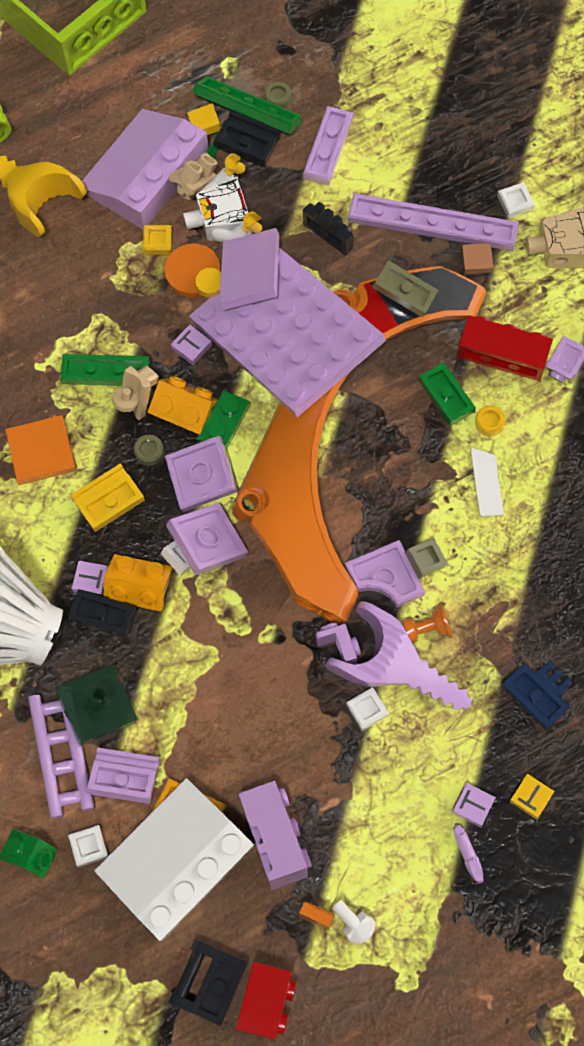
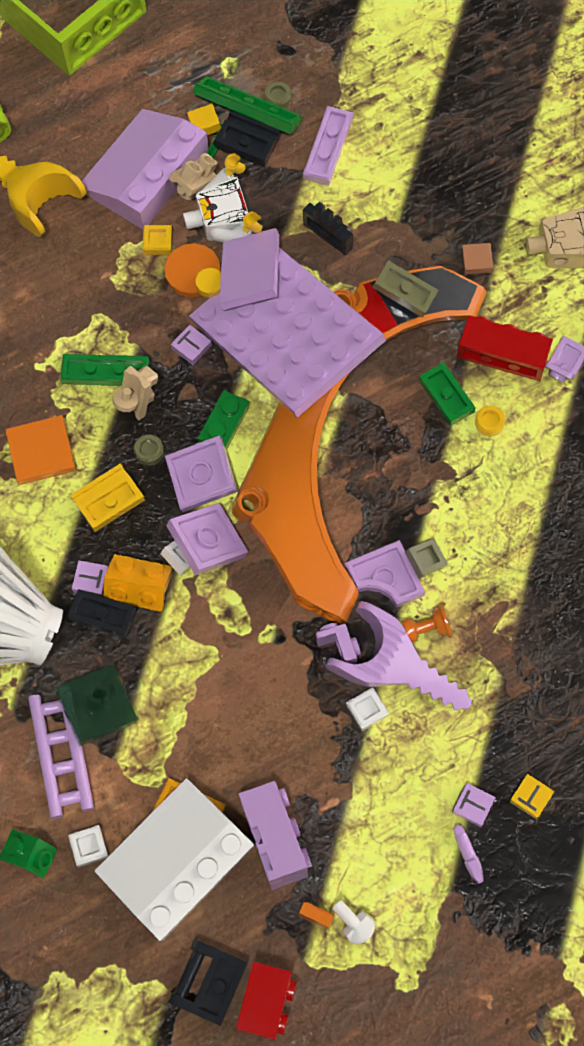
lavender plate [87,747,160,804] -> none
light orange bracket [147,376,218,435] -> none
lavender tile [348,193,519,251] -> none
white sticker [471,448,504,516] -> none
white tile [497,182,535,219] -> none
dark blue hinge [501,661,573,731] -> none

